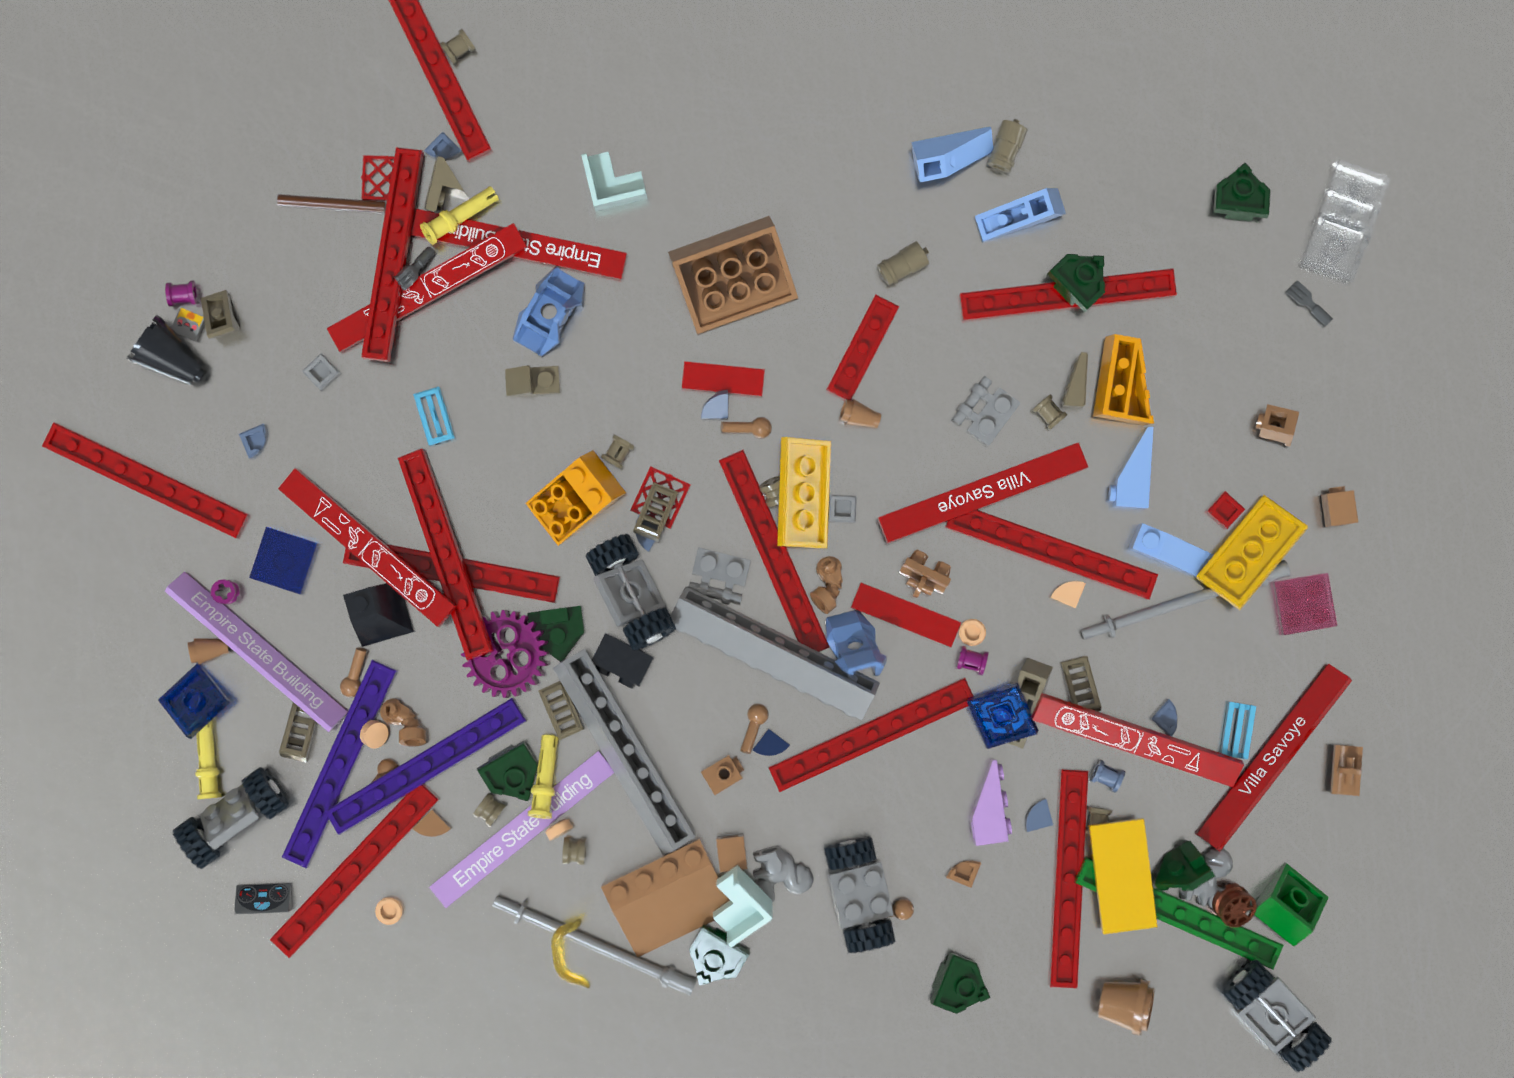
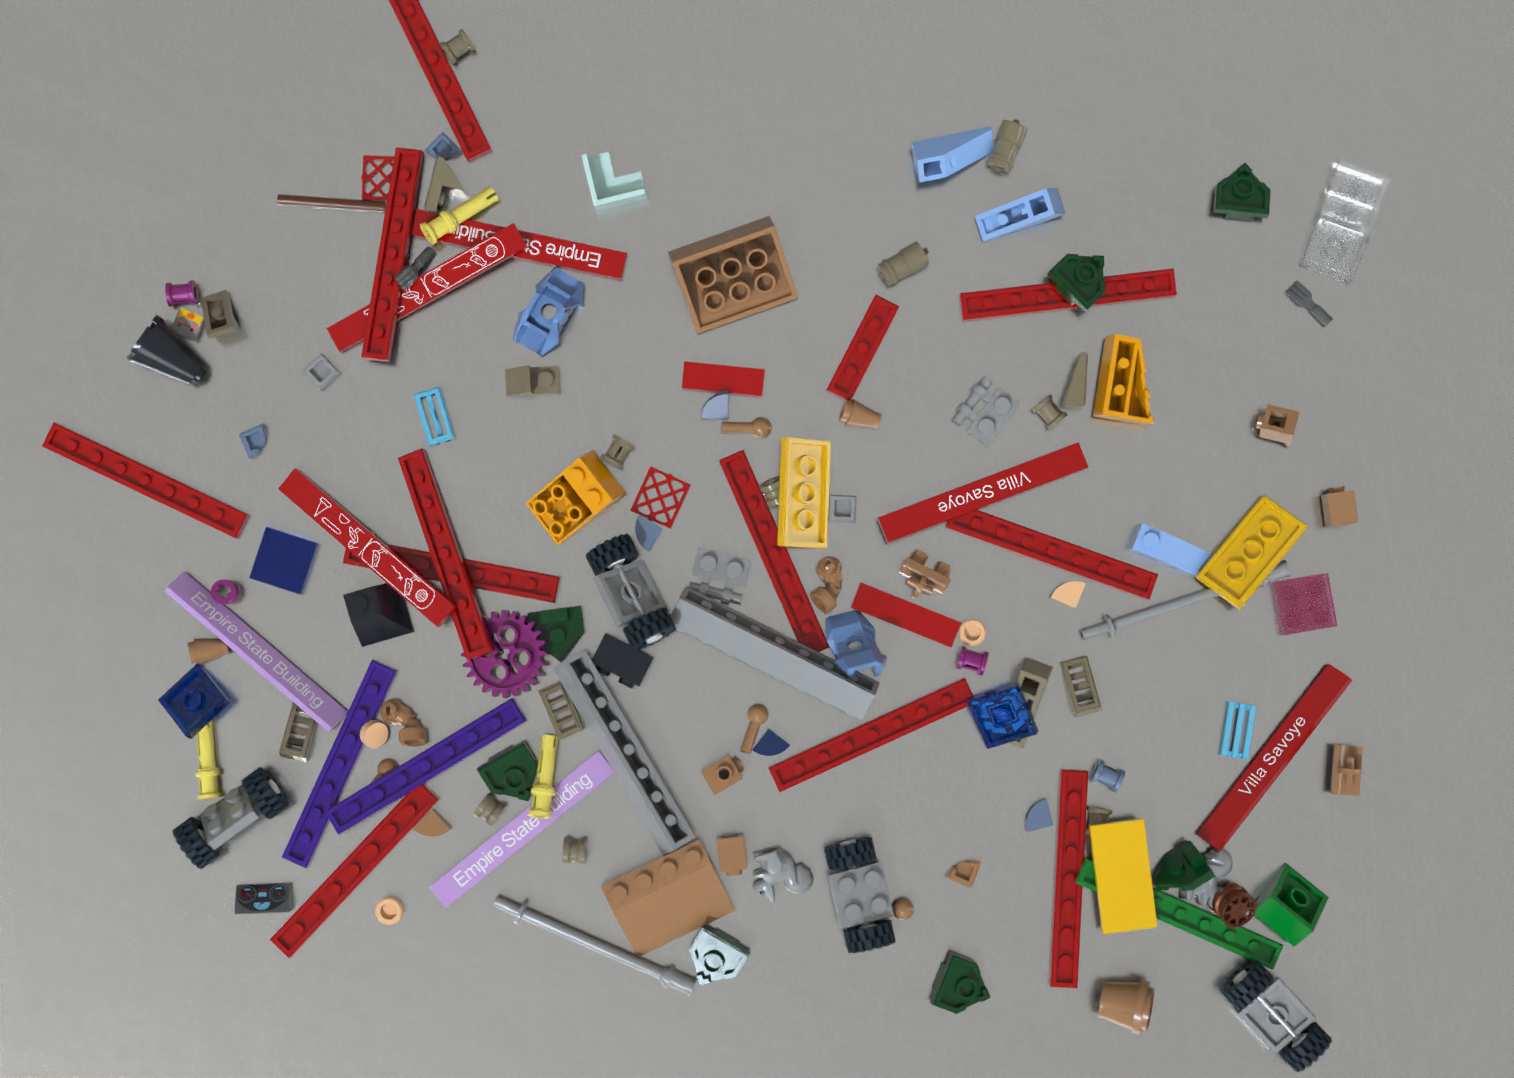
medium nougat bar [340,647,367,698] -> none
light nougat tile [545,819,573,841] -> none
clear yellow animal [551,919,590,988] -> none
dark tan slope [633,482,678,542] -> none
light aqua panel [713,865,773,947] -> none
lavender slope [970,759,1012,846] -> none
tile [1032,693,1244,787] -> none
light blue slope [1108,427,1153,509] -> none
sand blue tile [1150,699,1177,737] -> none
red tile [1206,491,1245,529] -> none

